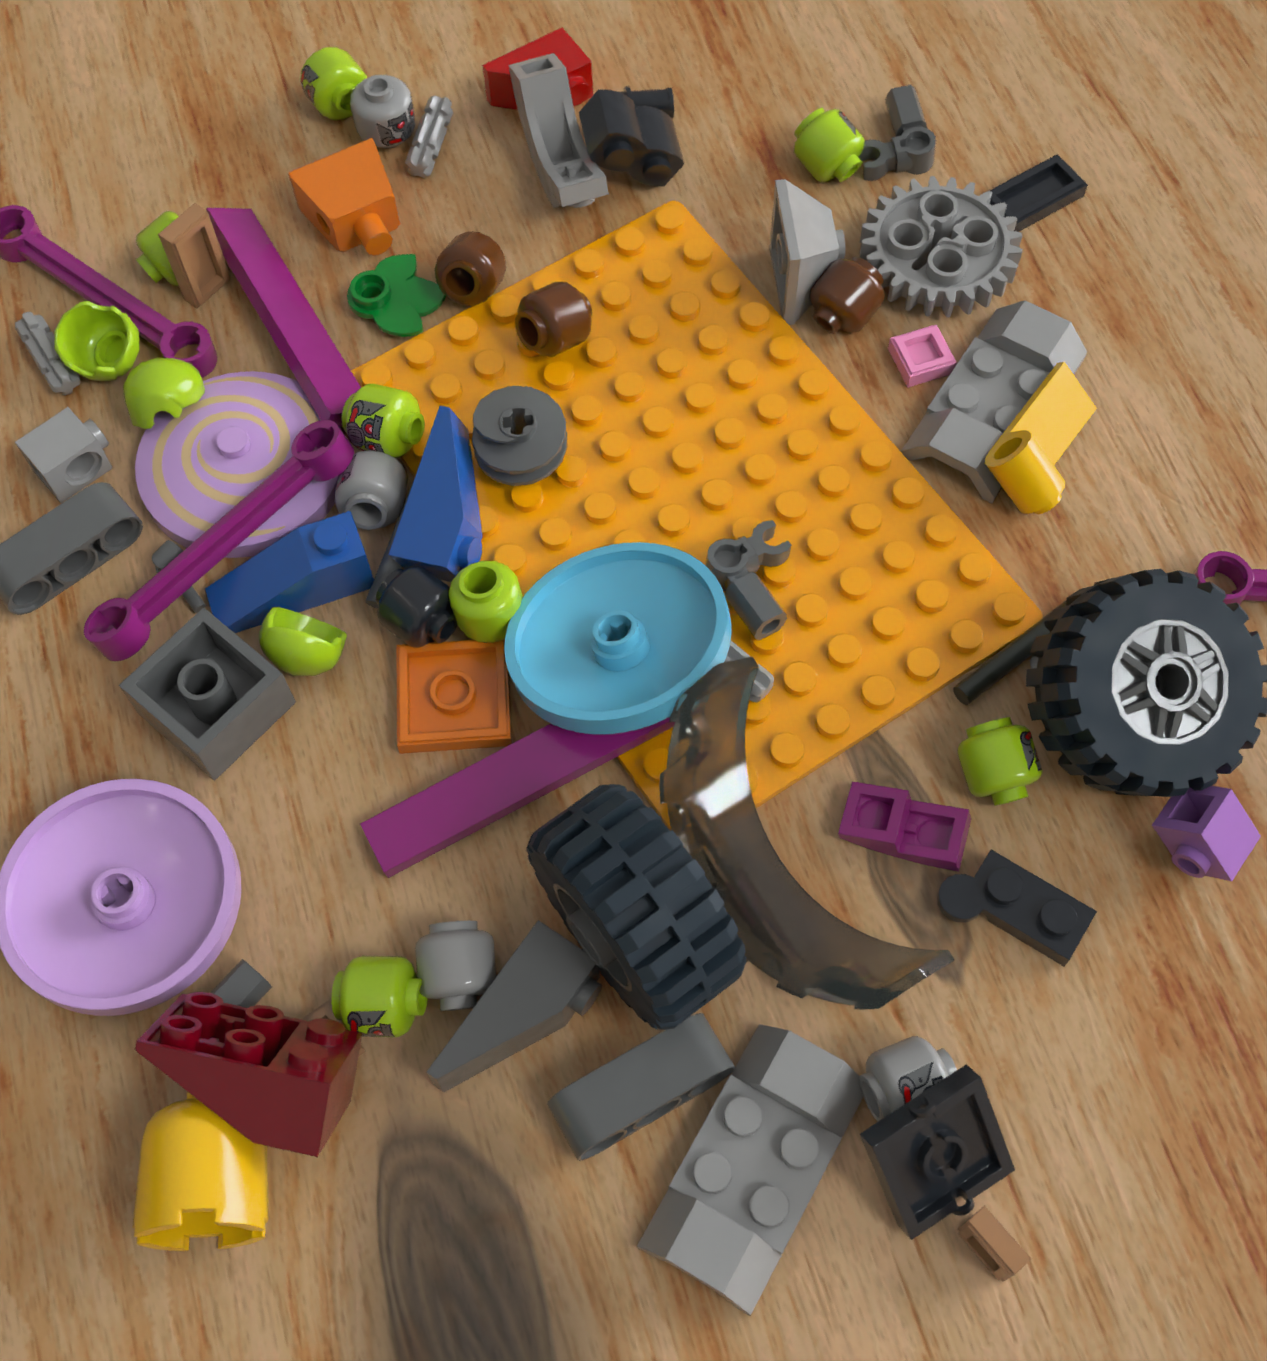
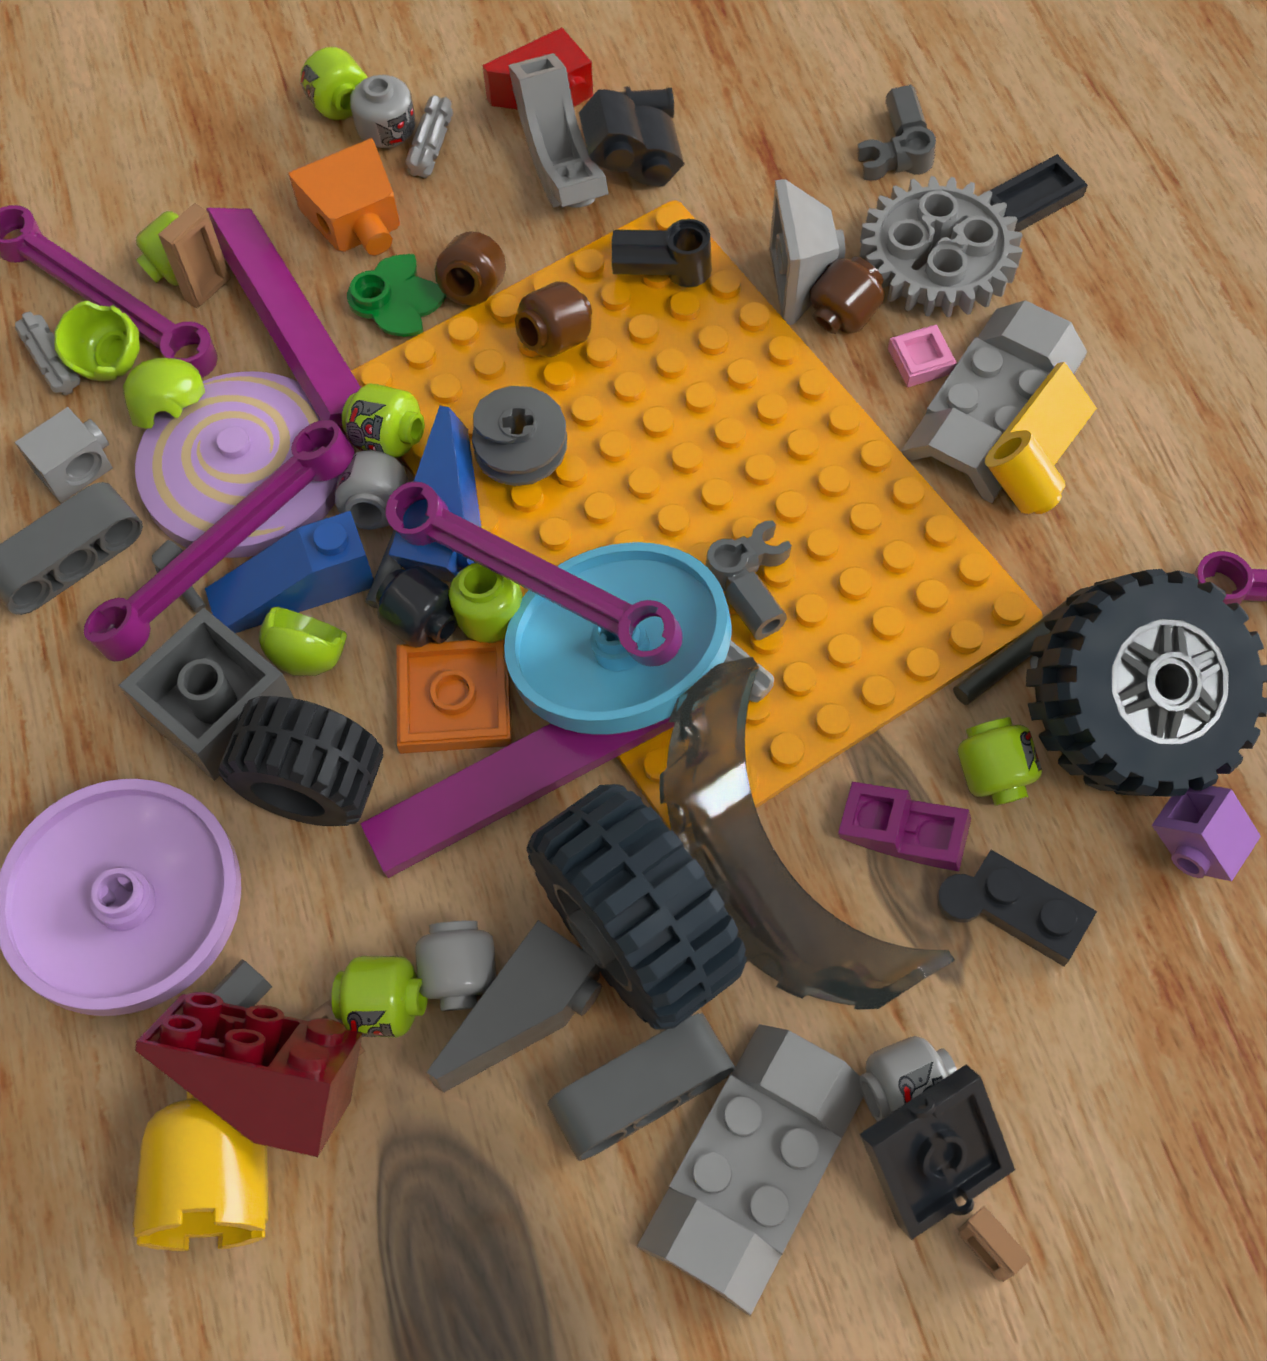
lime head [794,108,865,183] -> none
none -> black tyre [218,696,384,827]
none -> magenta piece [386,482,683,666]
none -> black piece [612,219,712,287]

